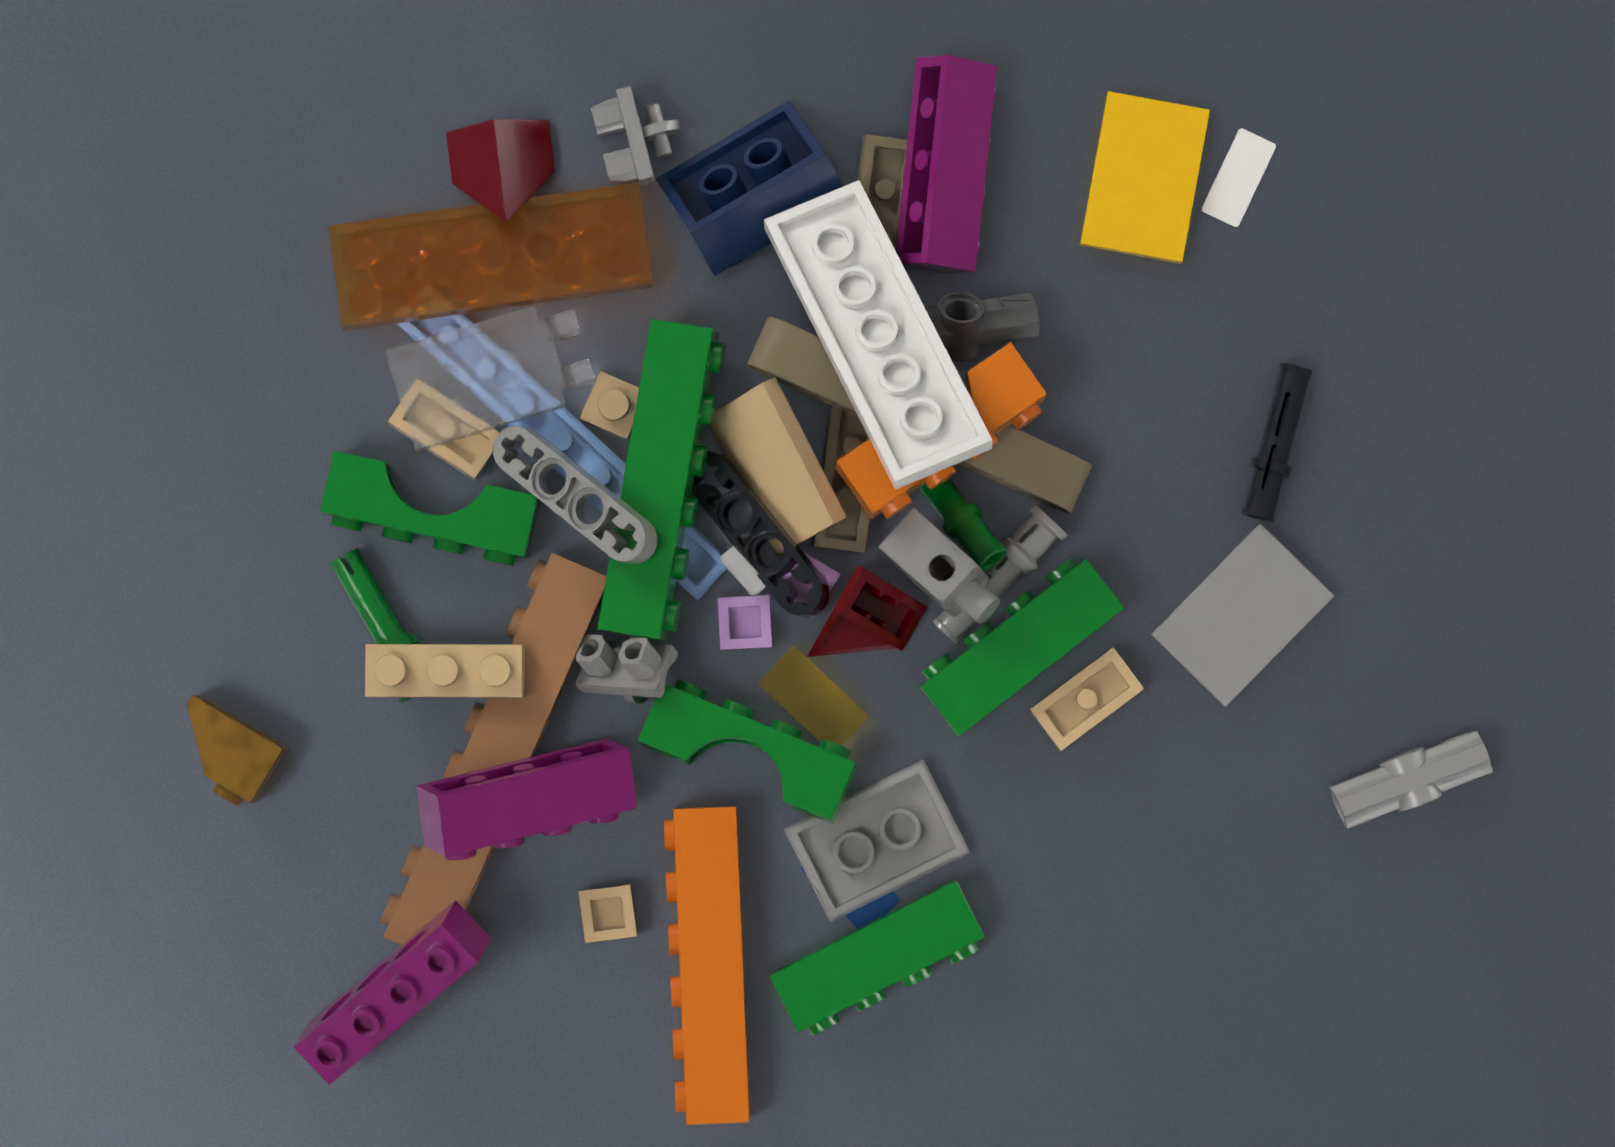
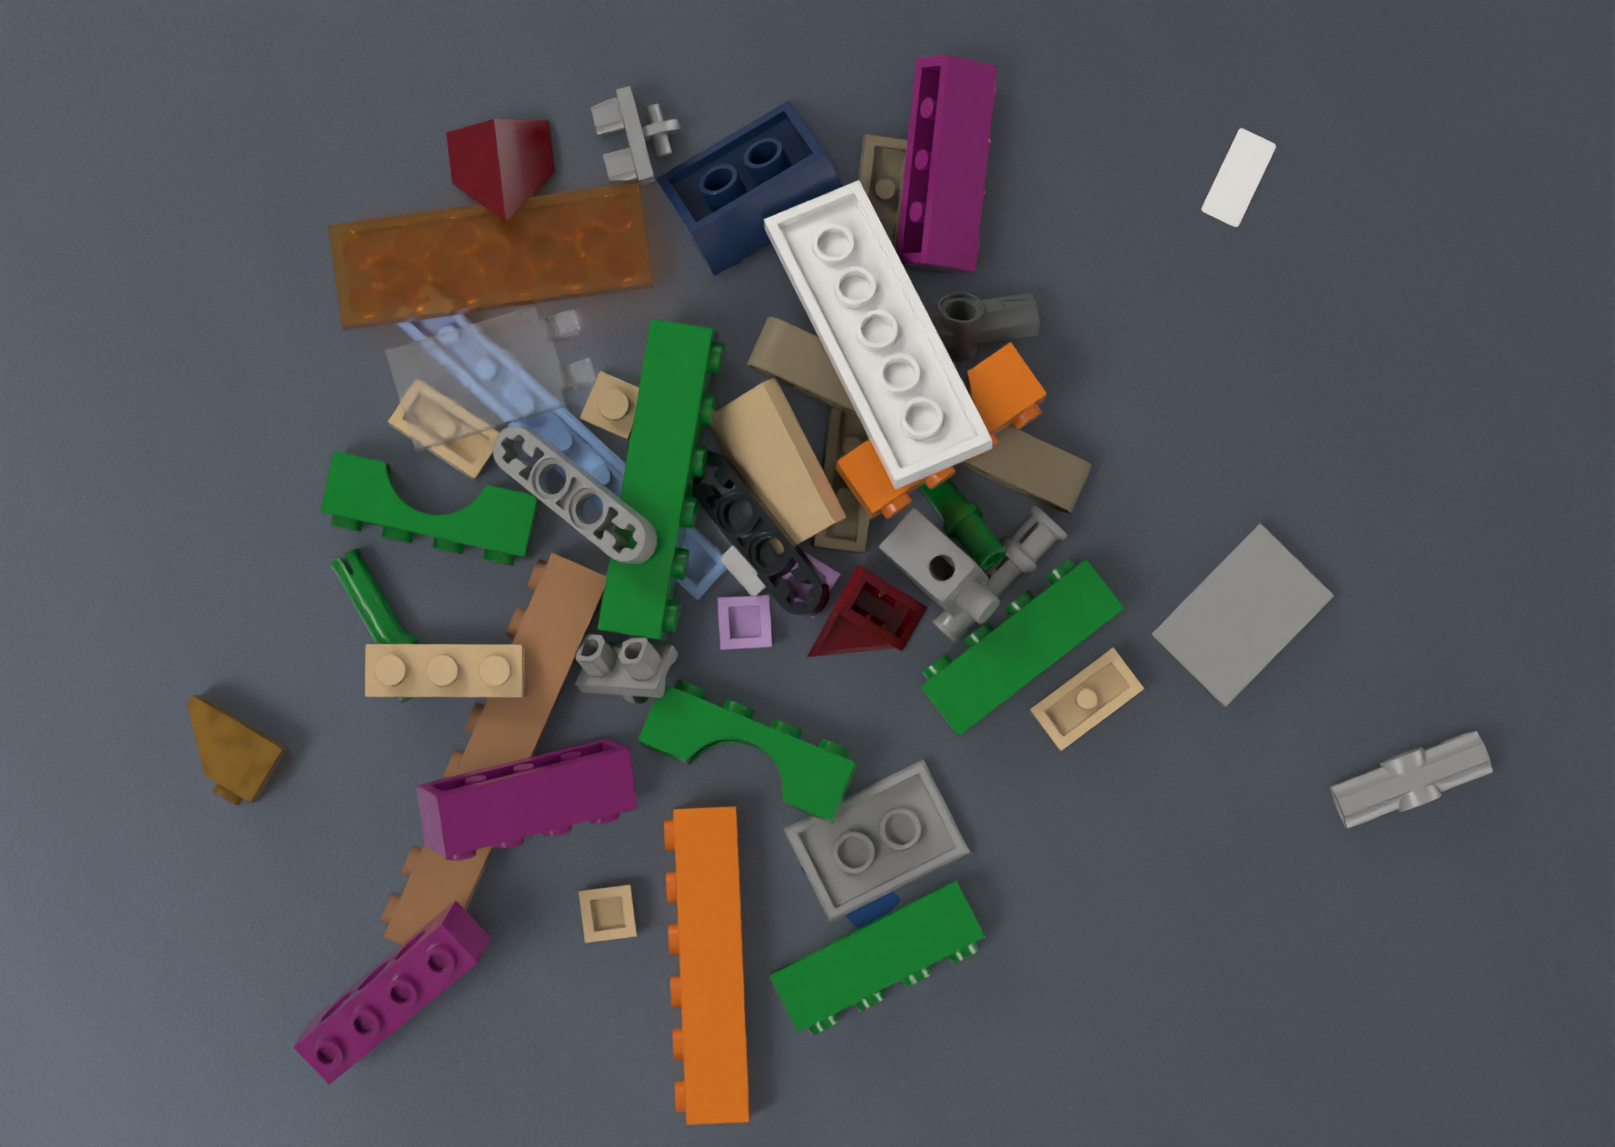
clear yellow tile [758,645,869,746] -> none
yellow tile [1080,91,1210,264] -> none
black pin [1241,363,1312,522] -> none

